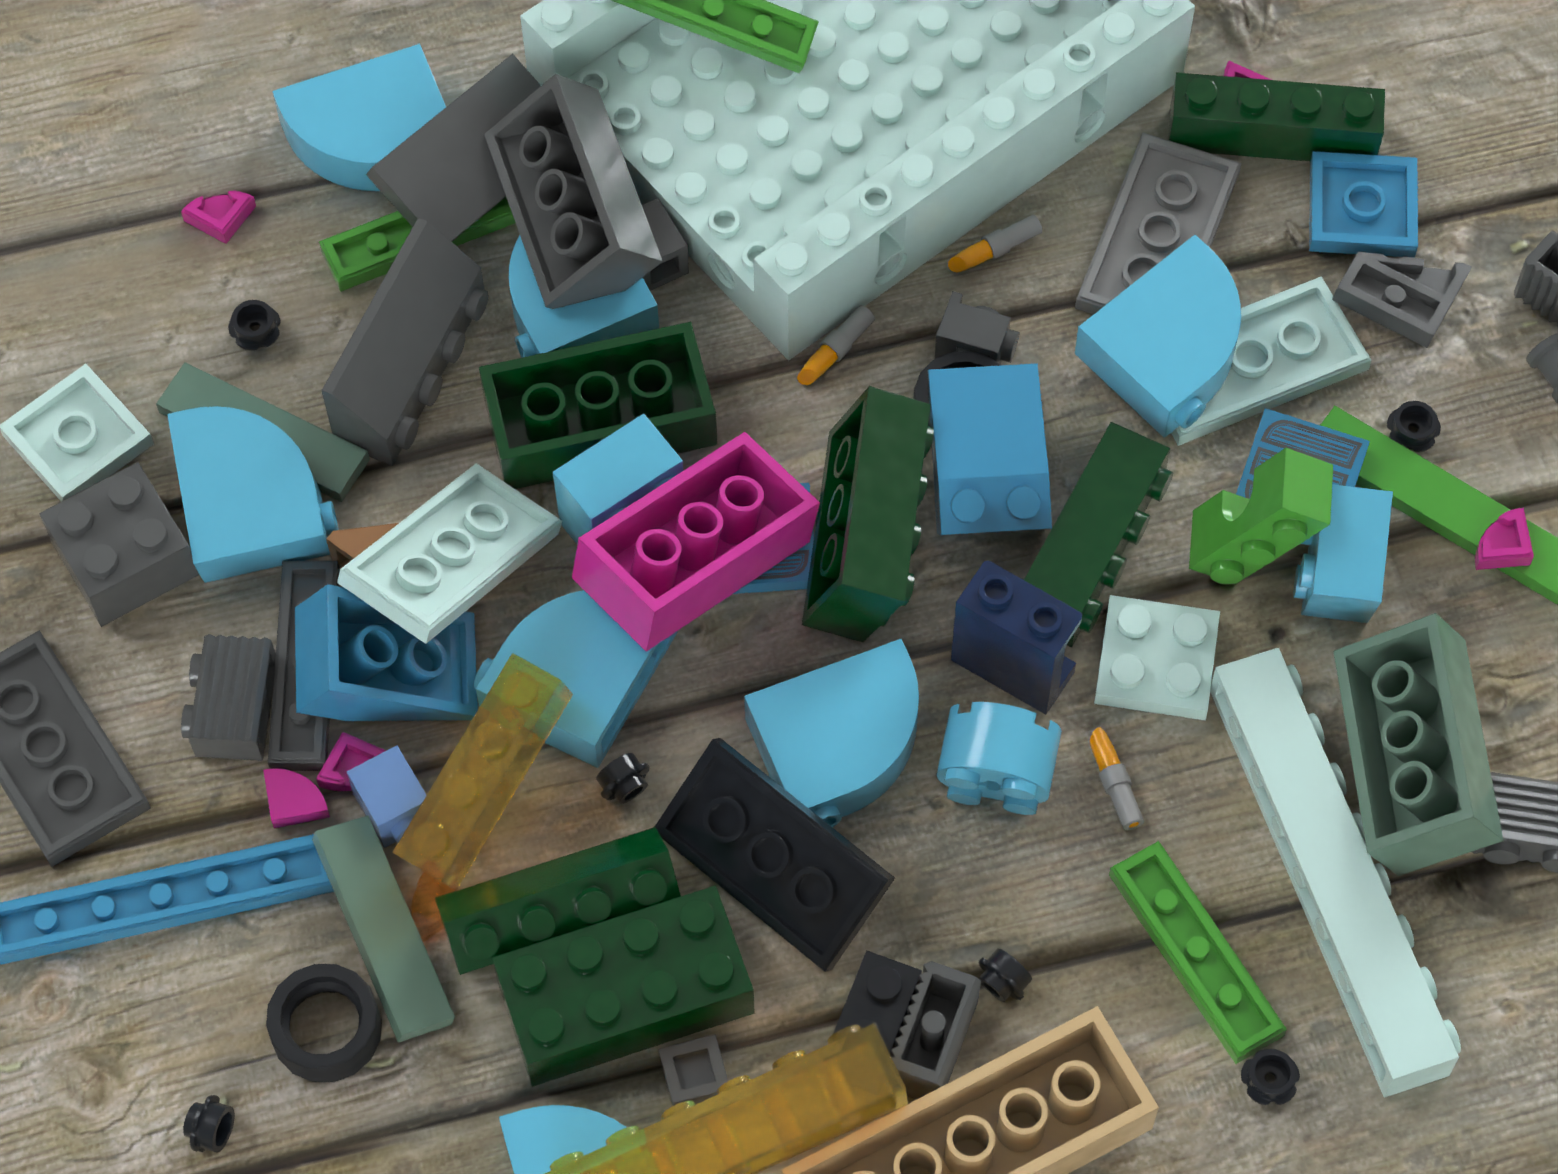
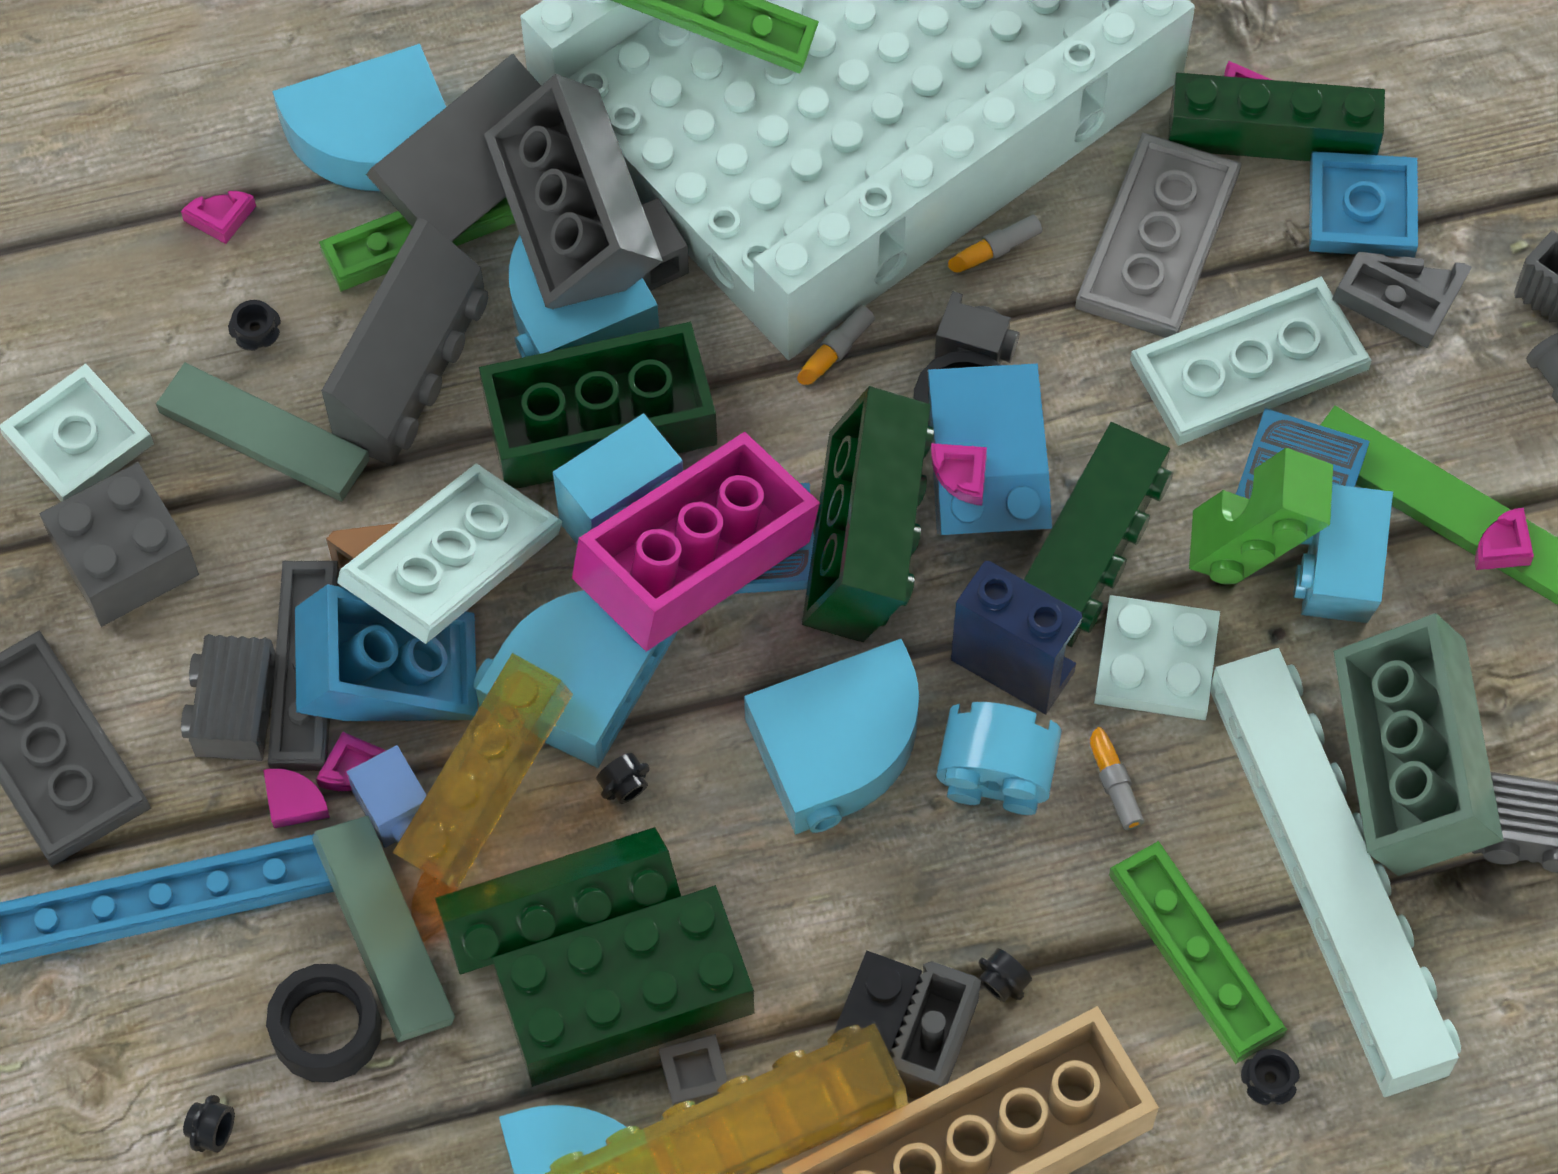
medium azure brick [167,406,339,583] -> none
black tile [654,738,895,972] -> none
medium azure brick [1075,235,1241,438] -> none
black plate [1387,401,1441,452] -> none
none -> dark pink tile [931,443,987,506]

